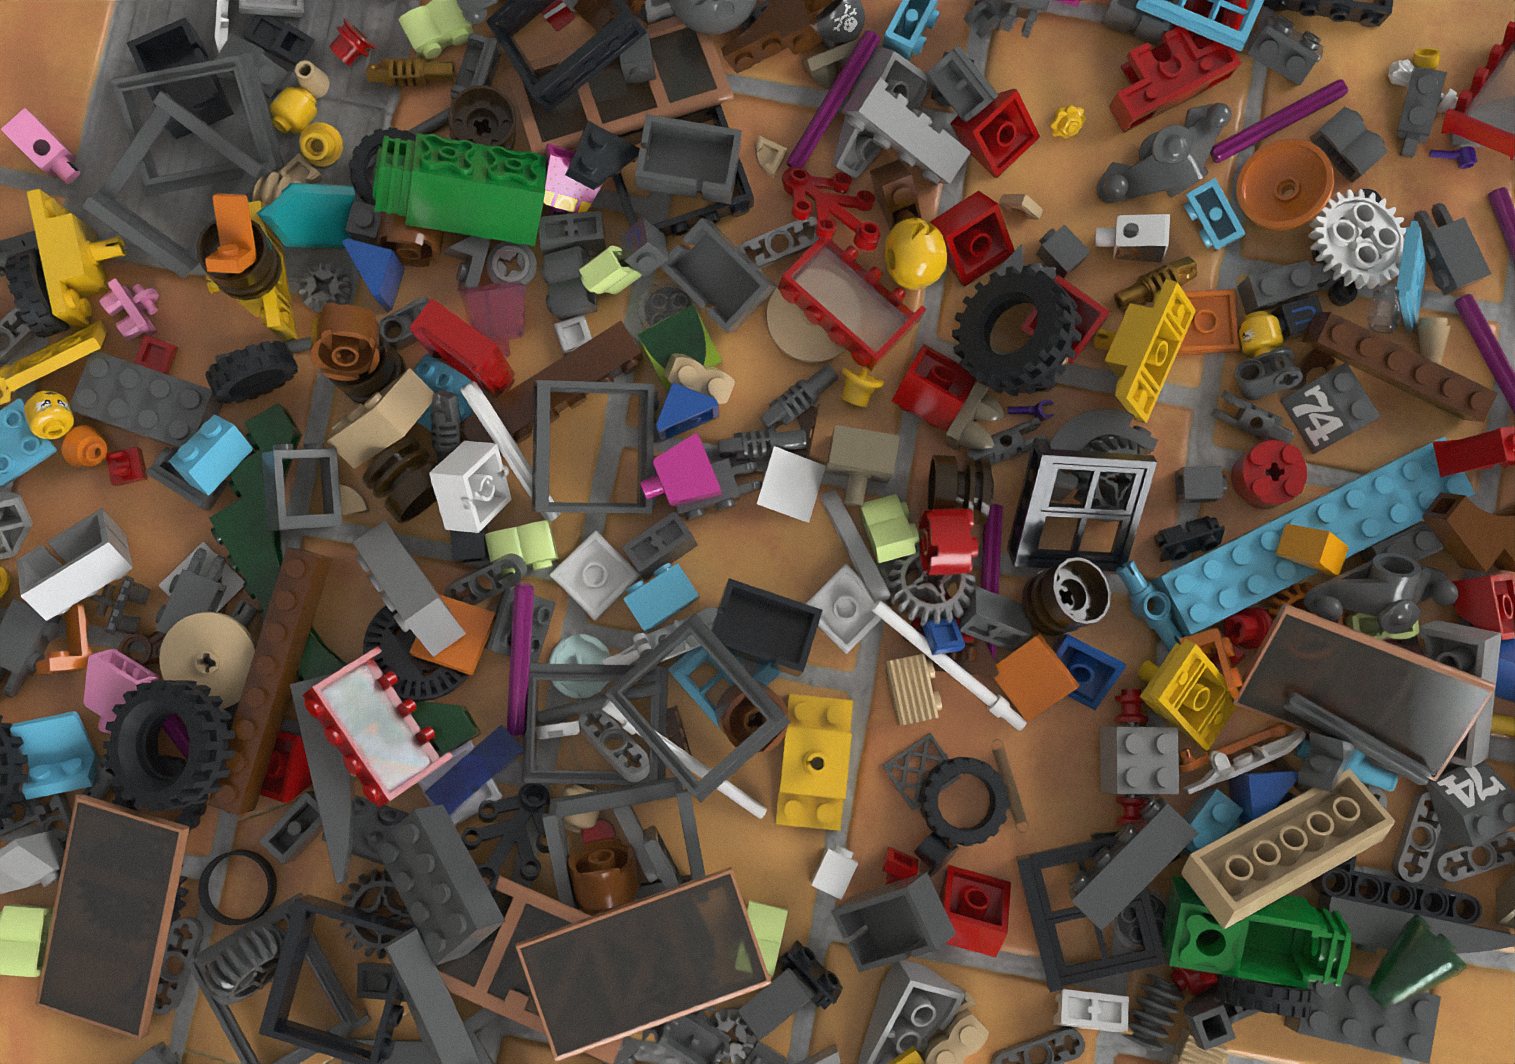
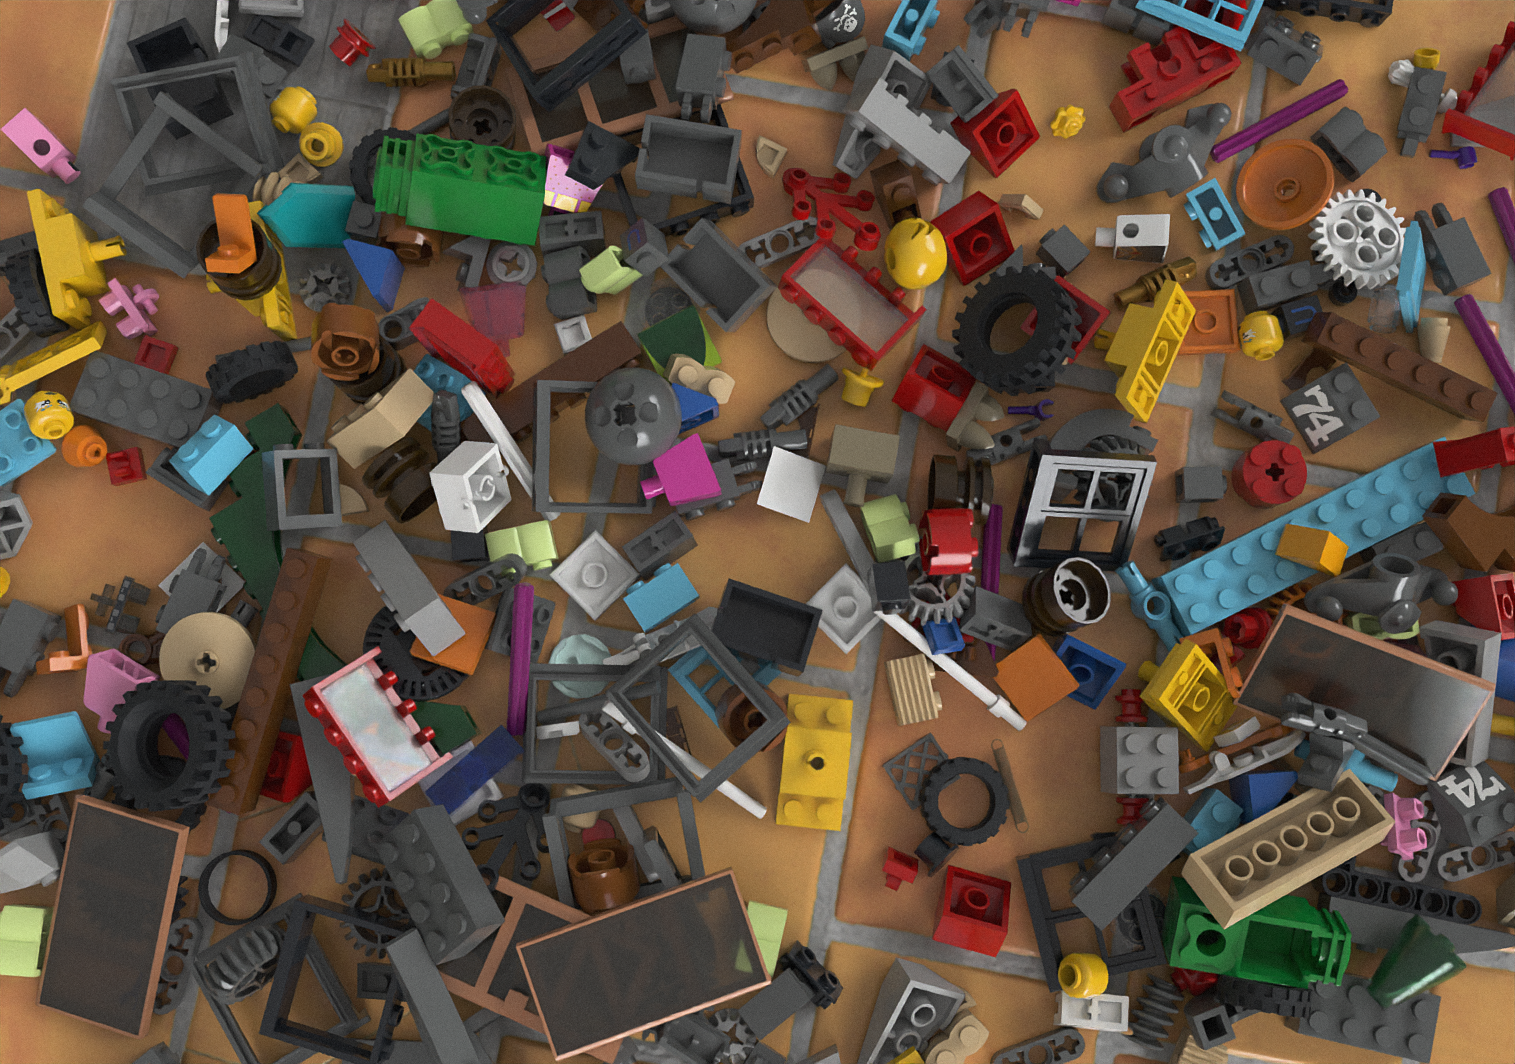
light grey piece [17,508,133,621] -> none
tan cone [295,60,330,99] -> none
magenta axle [786,30,880,168] -> none
white brick [810,844,858,900] -> none
dark grey piece [831,872,956,973] -> none
dark grey piece [1235,347,1303,400] -> none
none -> dark grey piece [585,367,682,465]
none -> dark grey hinge [676,34,732,123]
none -> black brick [867,561,911,615]
none -> yellow head [1058,953,1109,998]
none -> dark grey beam [1205,235,1294,290]
none -> white tile [1213,716,1261,748]
none -> dark grey hinge [1281,695,1368,740]
none -> bright pink hips [1380,793,1427,860]

